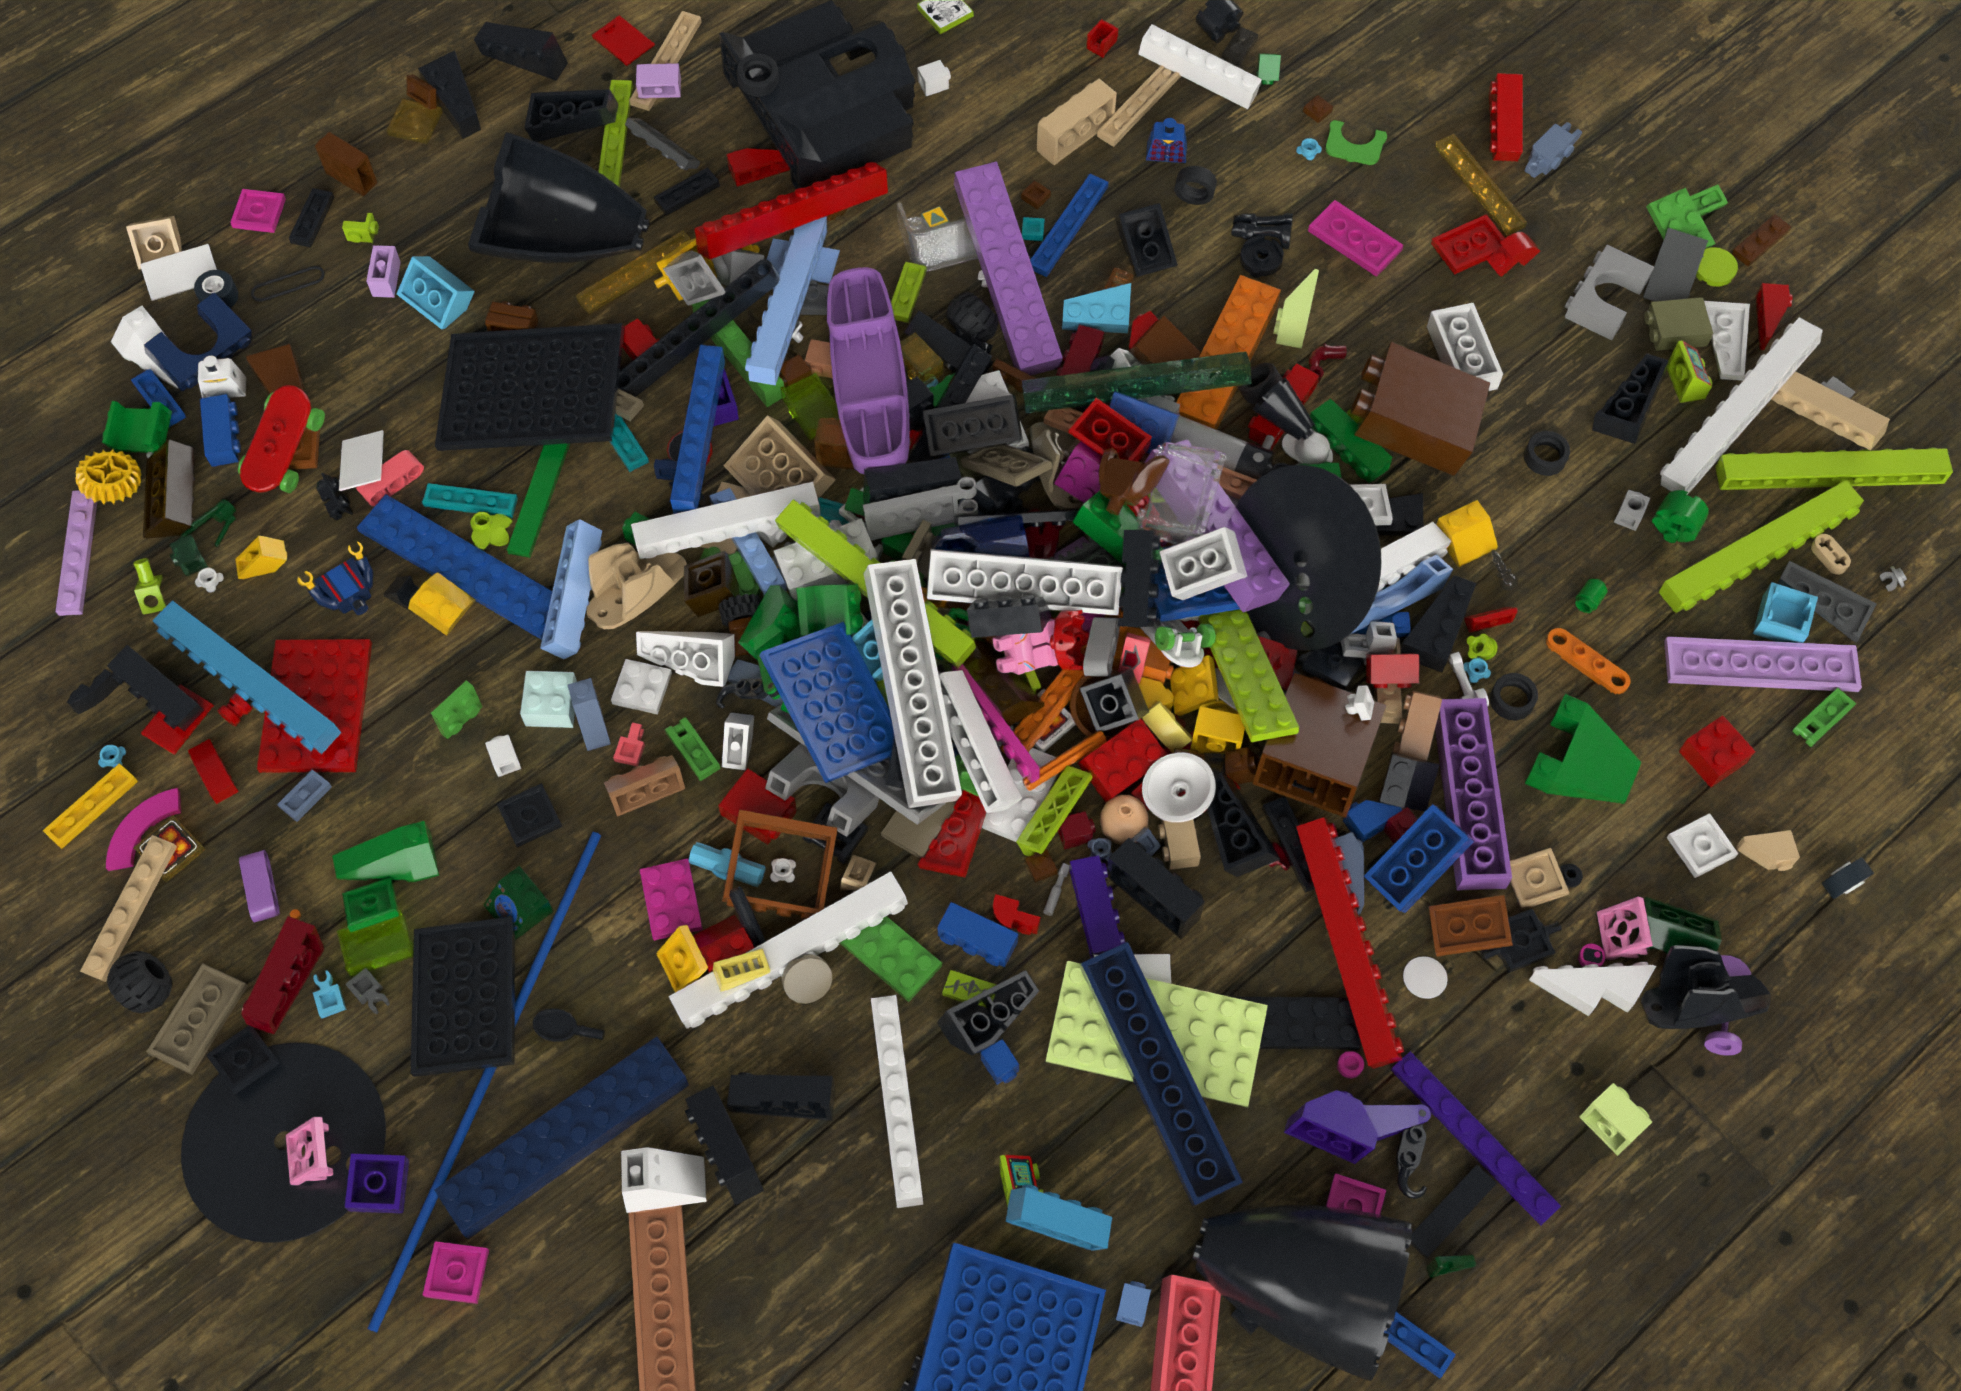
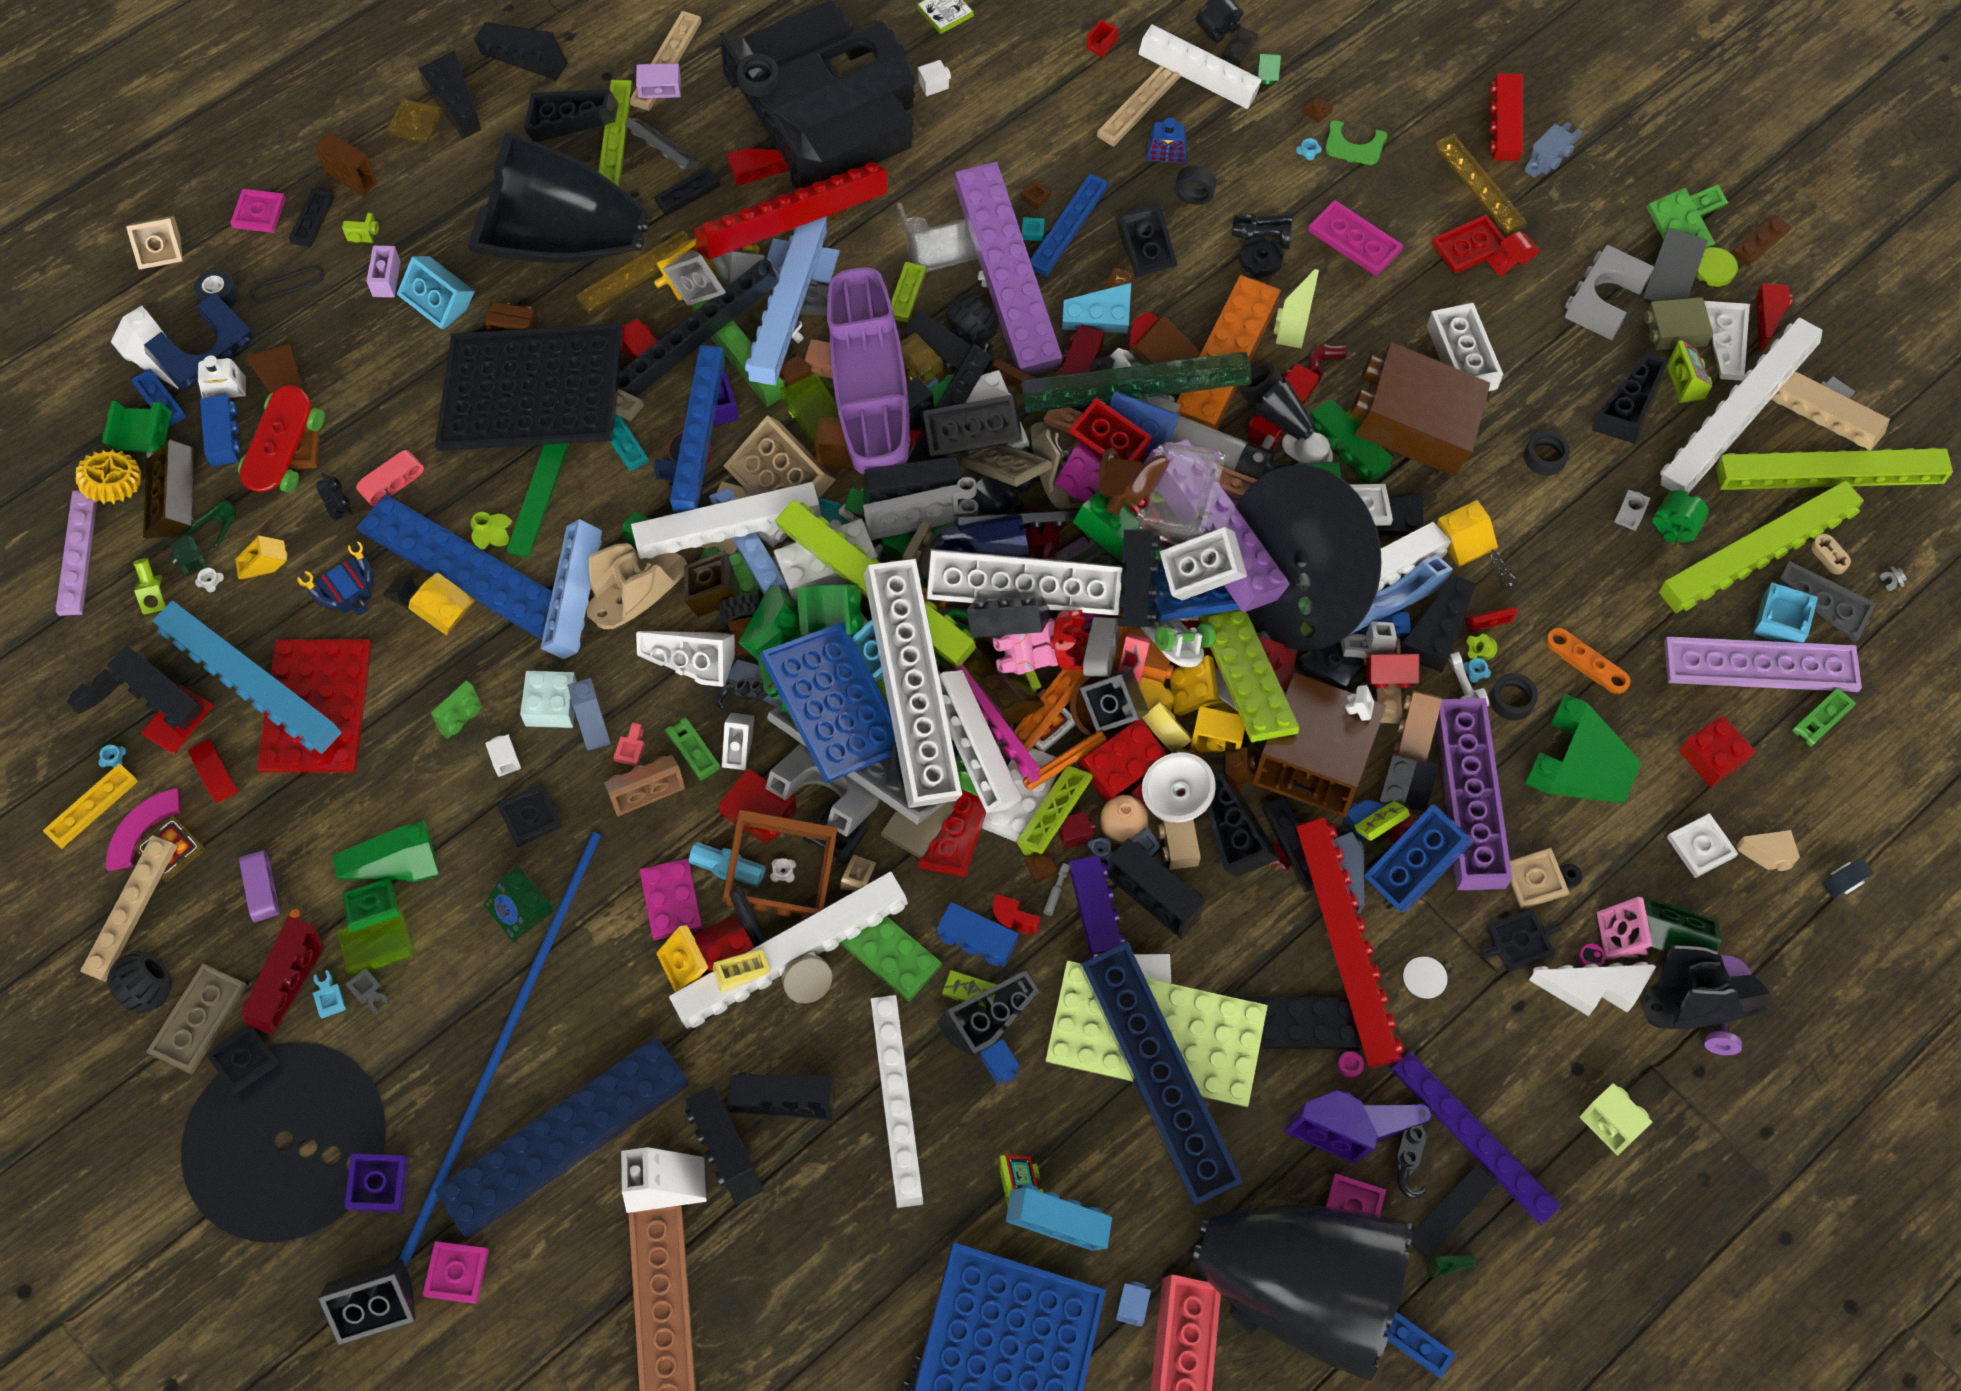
white window [140,244,217,301] -> none
red wheel [217,693,253,727] -> none
sand blue plate [277,769,332,822] -> none
bright pink piece [286,1117,333,1185] -> none
white window [339,430,384,491] -> none
reddish brown tile [407,74,436,110] -> none
black plate [411,917,515,1077] -> none
teal tile [422,483,518,518] -> none
black piece [533,1008,605,1042] -> none
red container [592,15,655,66] -> none
white plate [611,659,672,715] -> none
tile [921,206,950,234] -> none
tan brick [1037,79,1117,165] -> none
dark orange plate [1429,895,1513,956] -> none
green brick [1575,579,1608,613] -> none
none -> black slope [318,1259,416,1345]
none -> lime tile [1354,801,1410,841]

